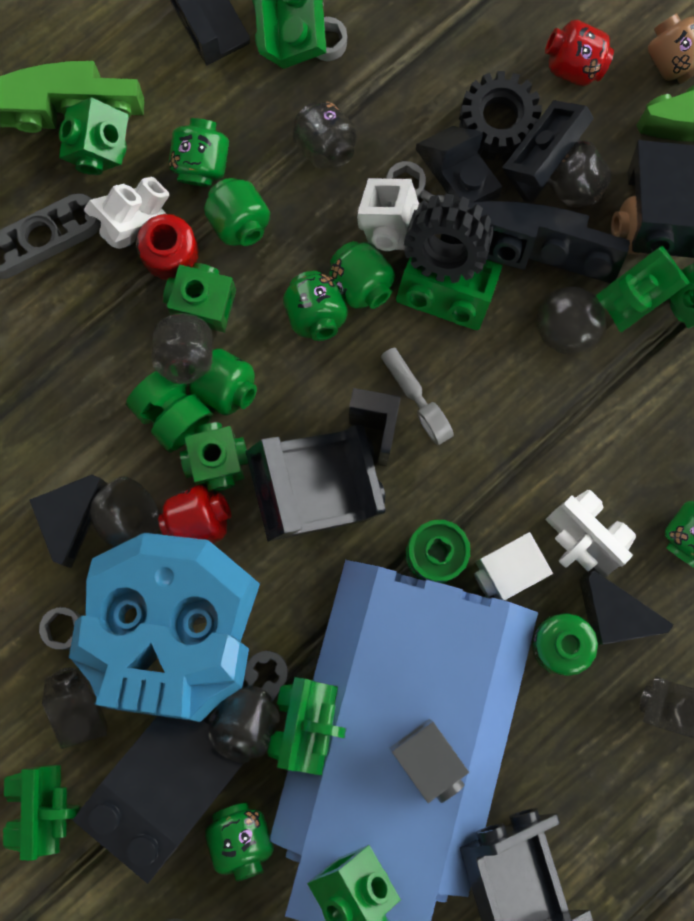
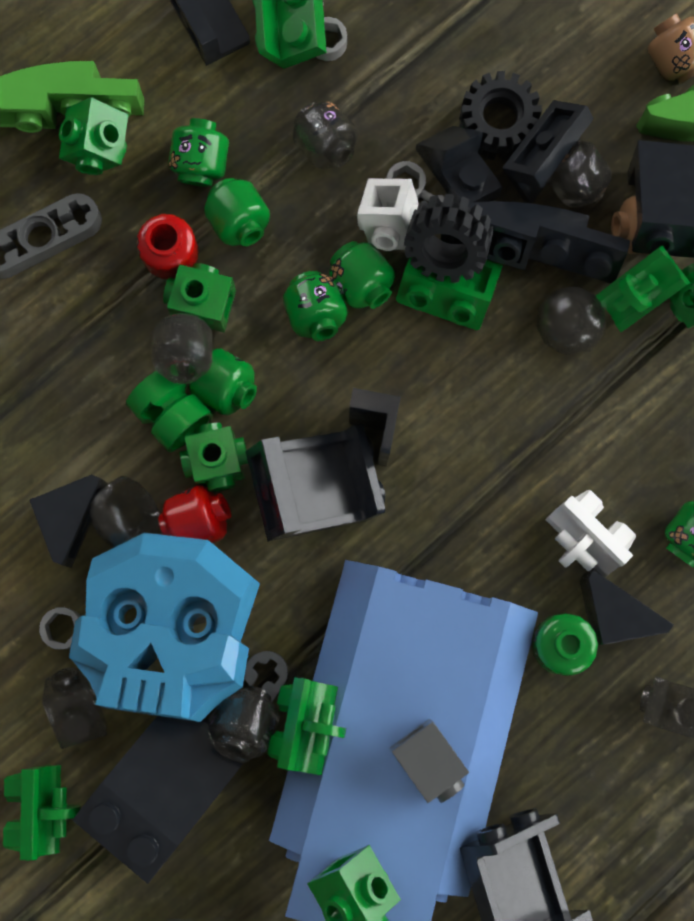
white hips [84,176,169,249] -> none
green head [204,803,274,882] -> none
light grey piece [381,347,454,446] -> none
green wheel [405,520,470,584] -> none
white brick [474,532,553,600] -> none
red head [545,19,614,87] -> none

